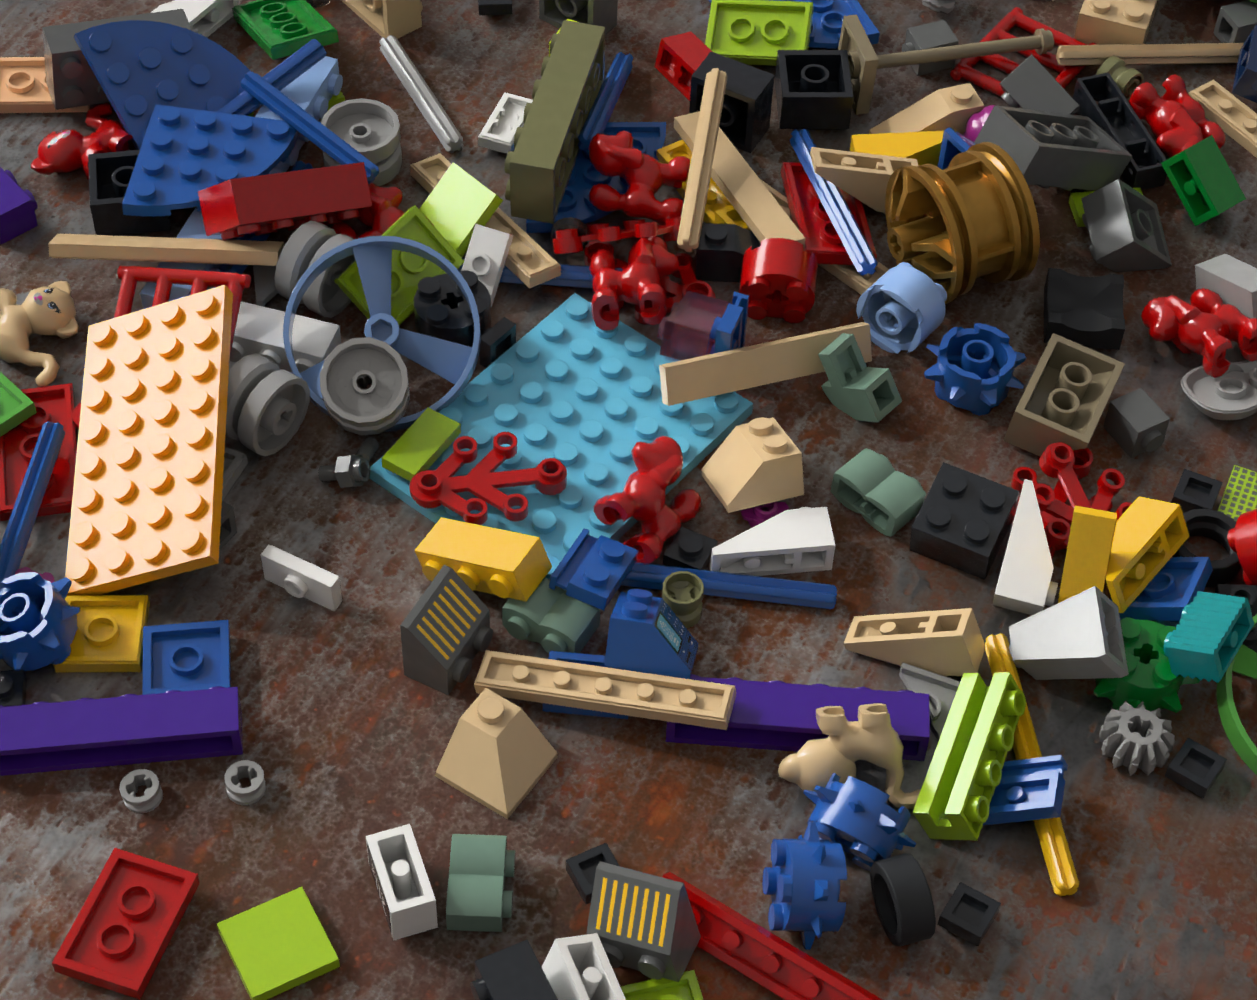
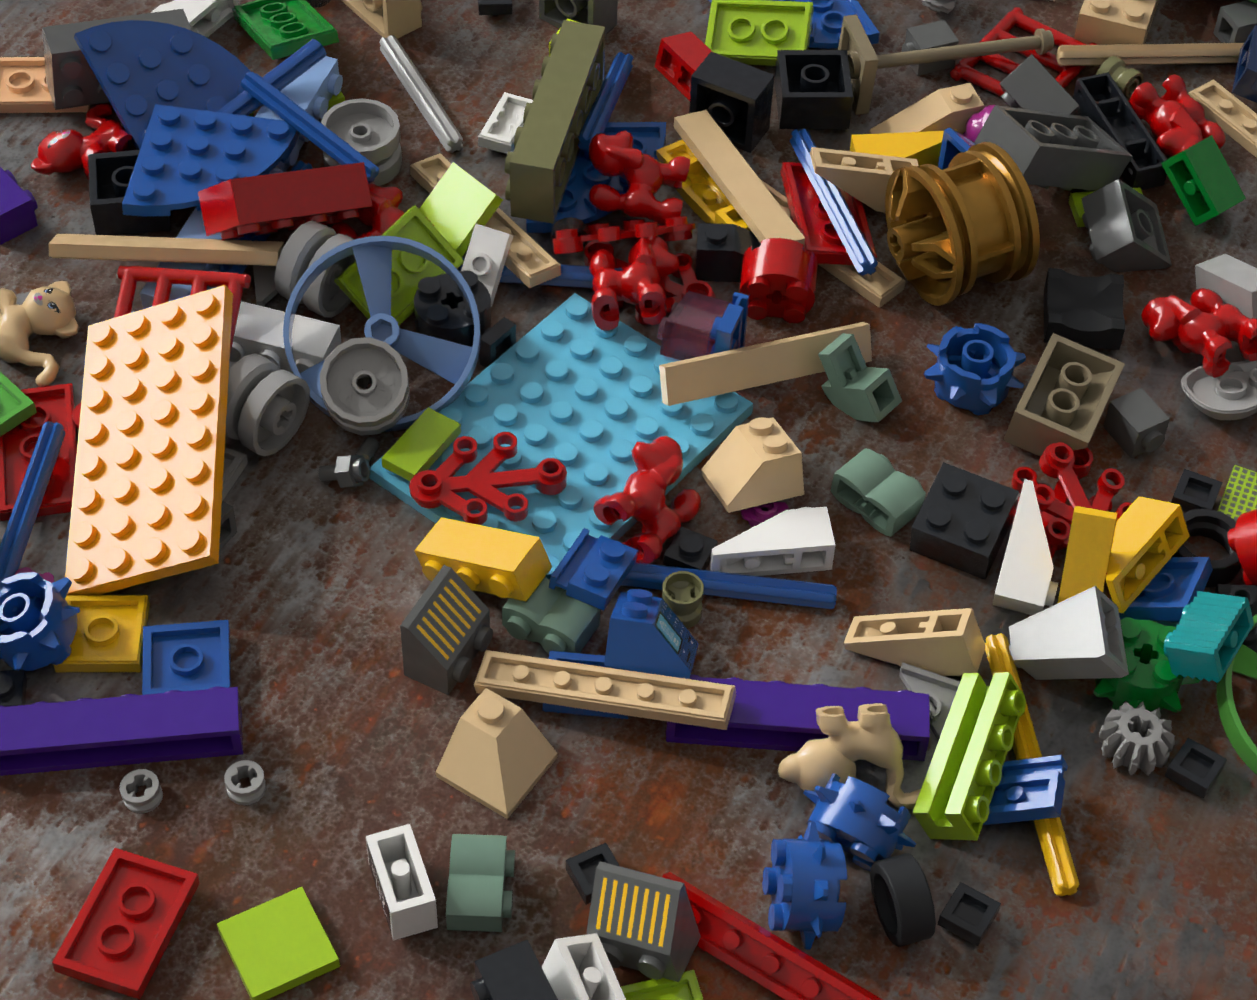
white plate [260,544,342,612] -> none
tan axle [677,68,727,252] -> none
light blue brick [856,262,947,354] -> none

